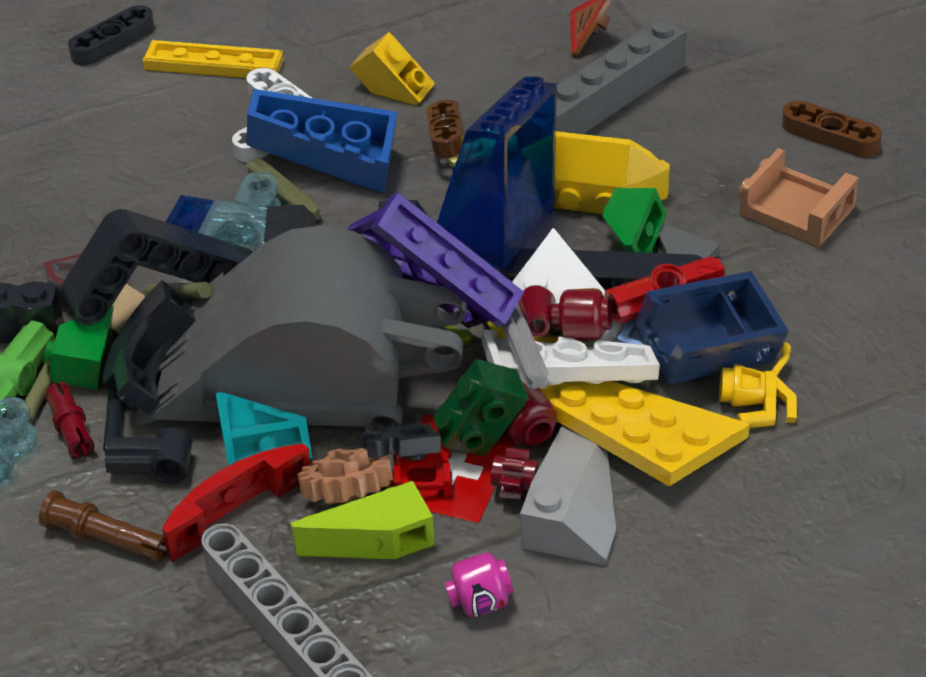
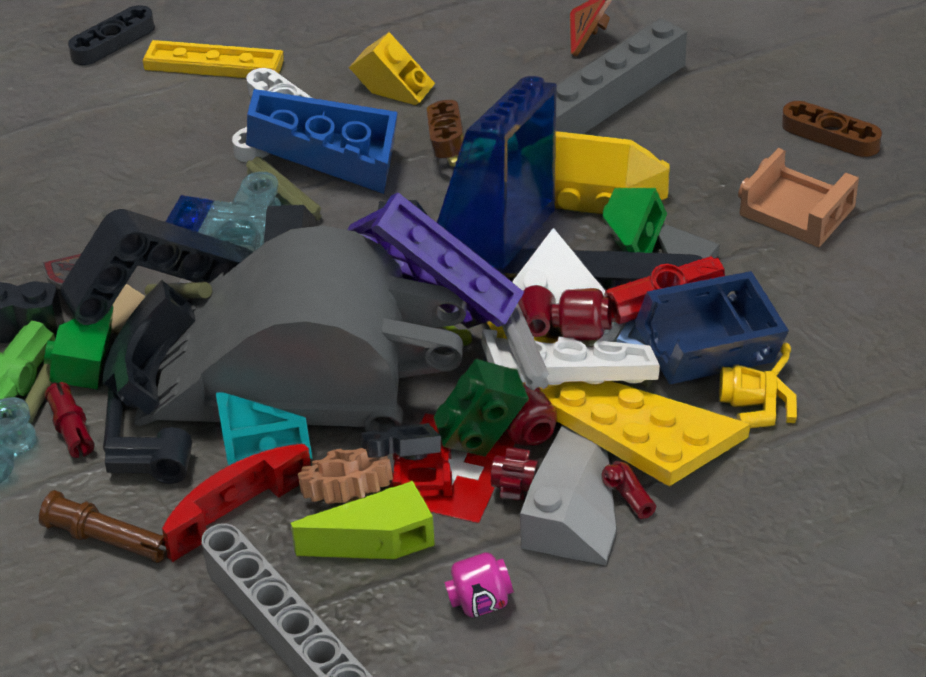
none -> dark red arm [601,461,656,519]

